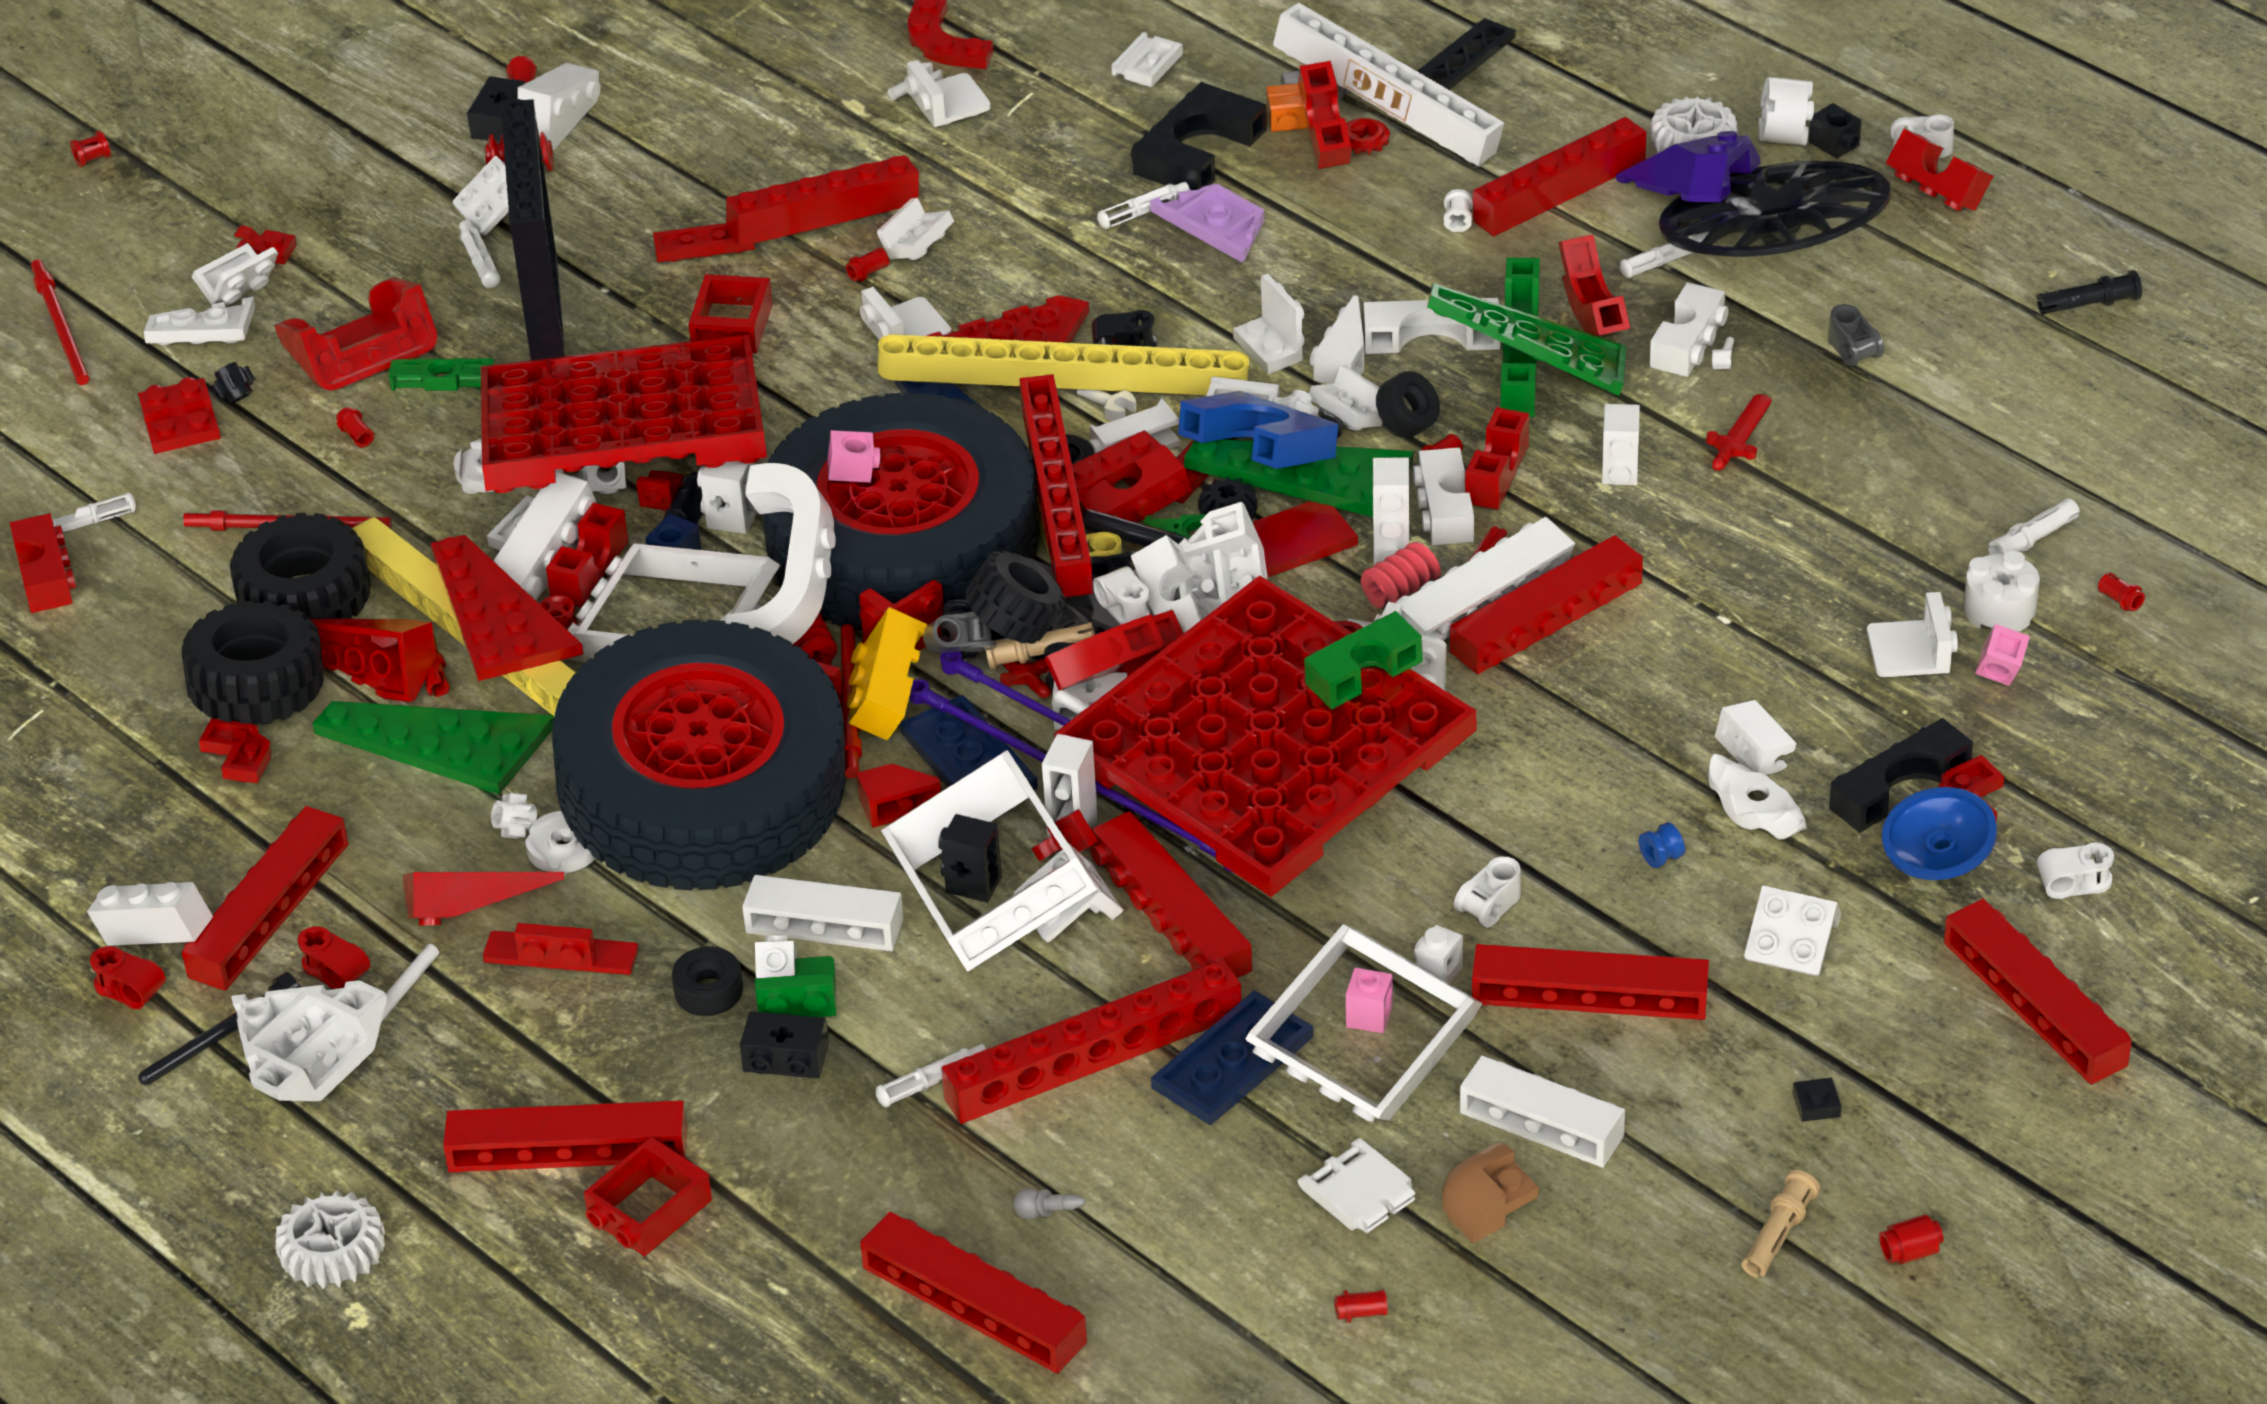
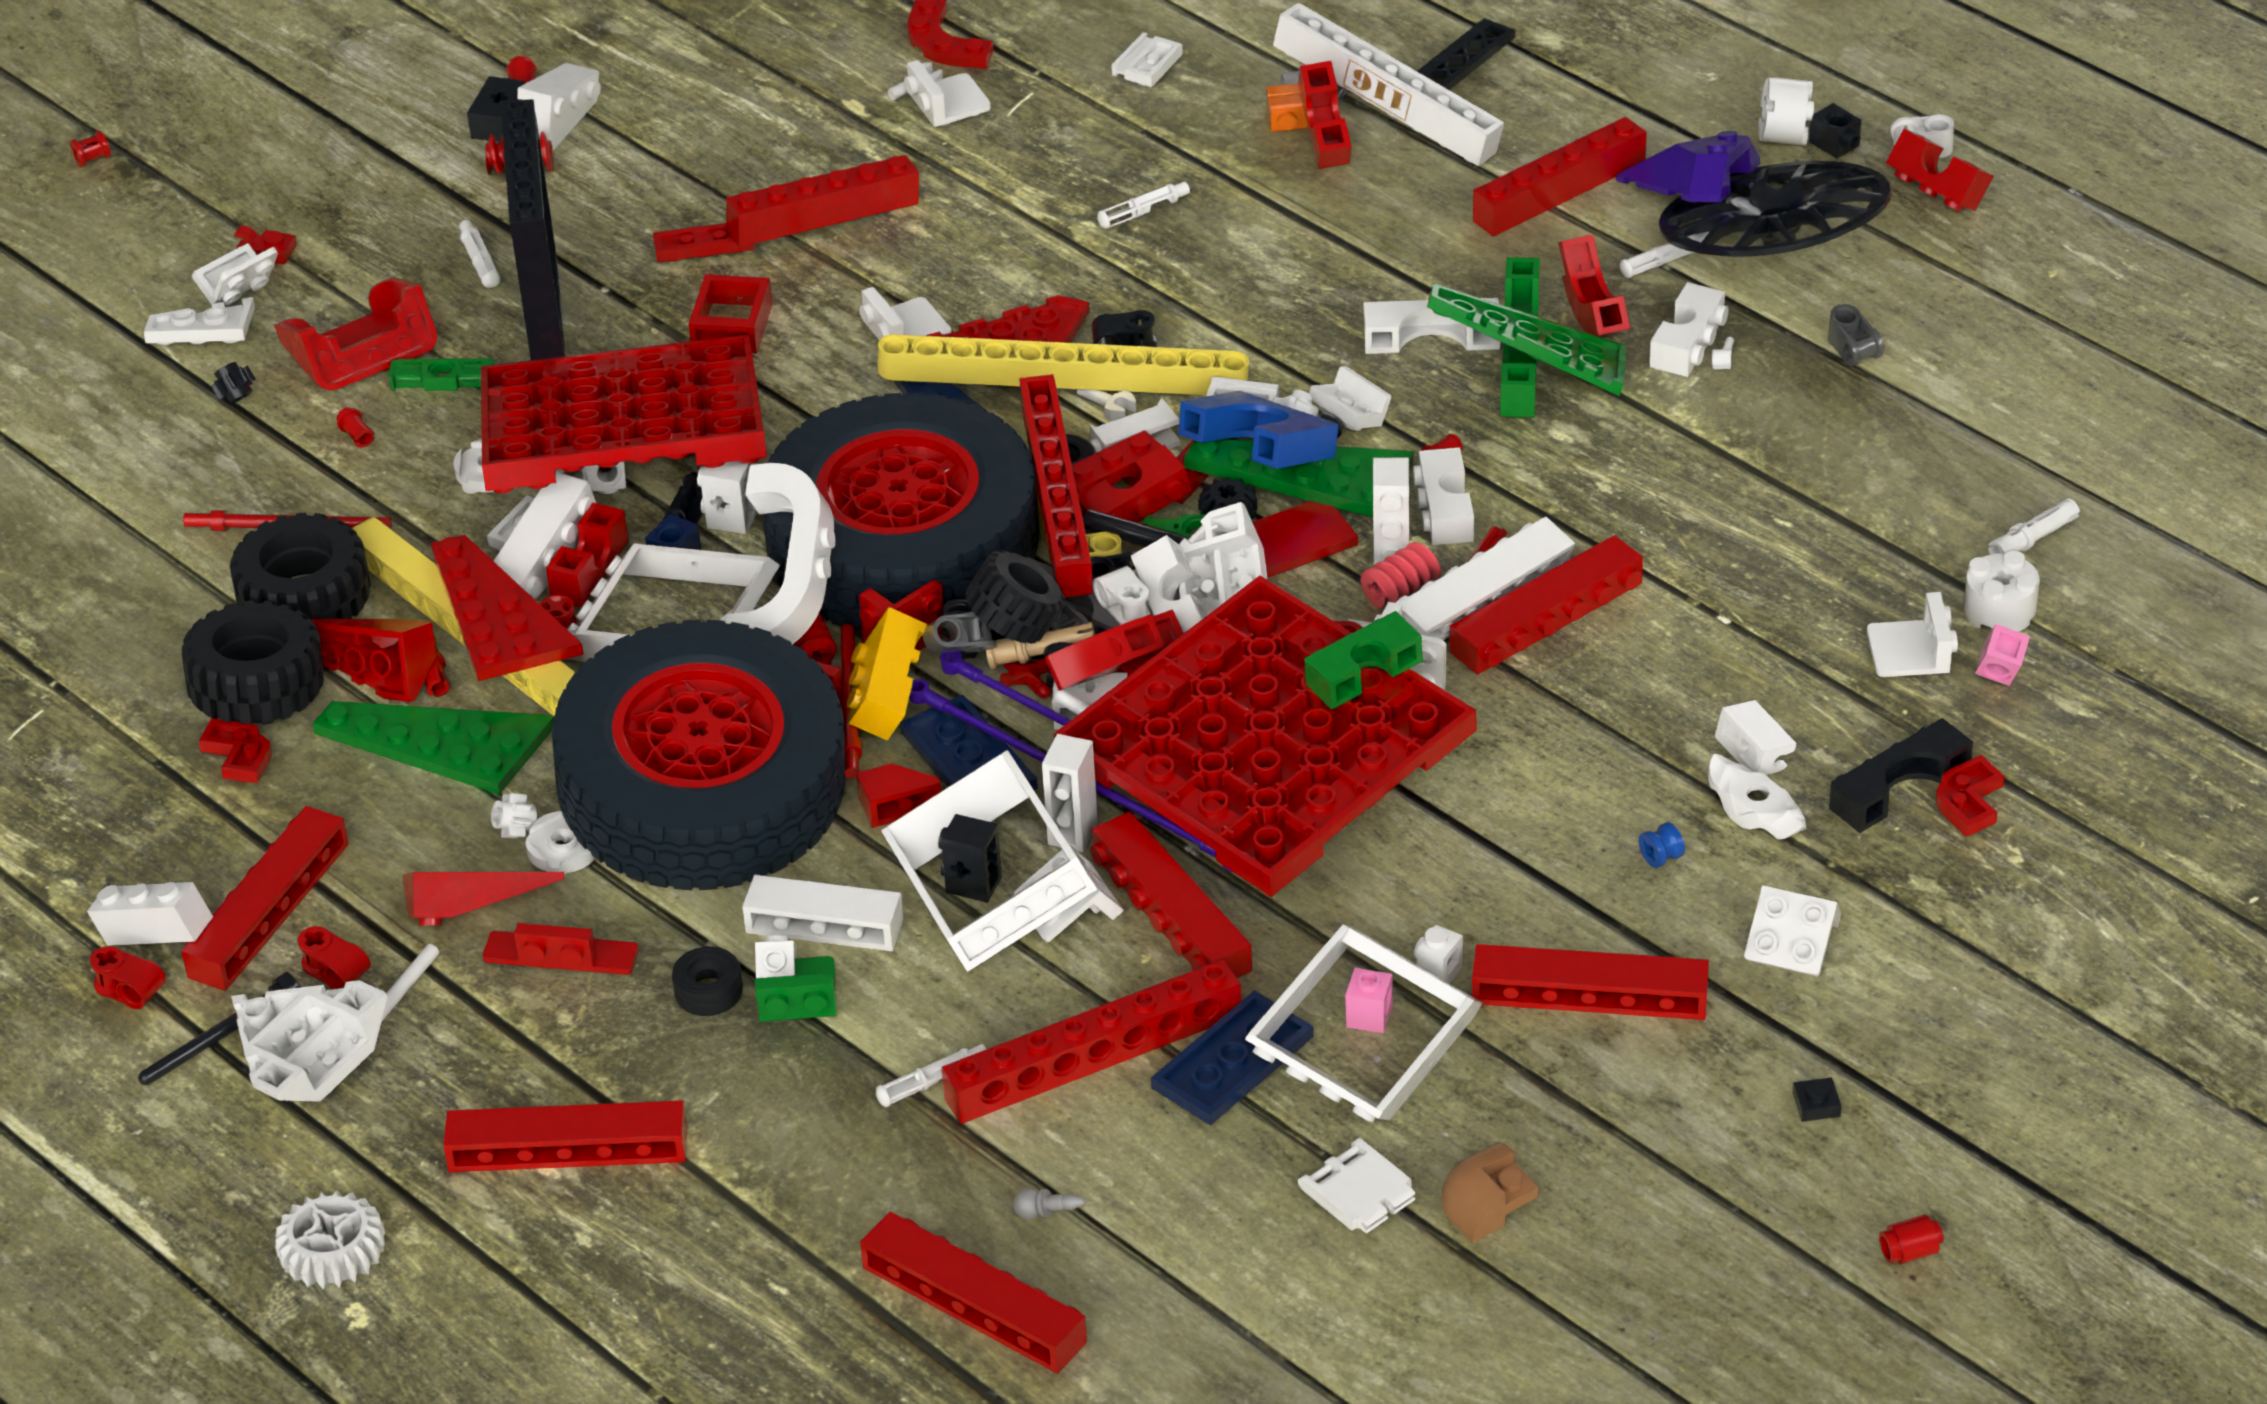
red arch [9,513,76,613] -> none
red bar [31,259,90,385] -> none
white piece [52,493,136,532] -> none
red plate [138,377,221,454] -> none
white bracket [452,156,509,236] -> none
red window [583,1136,712,1257] -> none
red bracket [636,470,684,510] -> none
black brick [740,1011,829,1079] -> none
bright pink brick [827,430,880,482] -> none
red pin [846,247,889,282] -> none
white bracket [877,198,955,260] -> none
red plate [1031,809,1098,861] -> none
black arch [1130,82,1267,190] -> none
lavender wing [1150,184,1265,263] -> none
white bracket [1233,274,1305,374] -> none
white slope [1310,295,1365,384] -> none
red pin [1334,1289,1388,1323] -> none
red gear [1346,118,1390,155] -> none
black tyre [1376,371,1440,437] -> none
white bush [1443,189,1473,232] -> none
white piece [1454,857,1521,928] -> none
white brick [1460,1055,1625,1168] -> none
red arch [1465,407,1529,510] -> none
white brick [1602,404,1640,485] -> none
white gear [1650,96,1738,153] -> none
red sword [1706,394,1772,471] -> none
tan pin [1742,1170,1820,1278] -> none
blue dish [1882,787,1997,880] -> none
red brick [1944,898,2132,1085] -> none
black pin [2037,270,2142,315] -> none
white piece [2037,843,2114,899] -> none
red pin [2098,572,2145,611] -> none

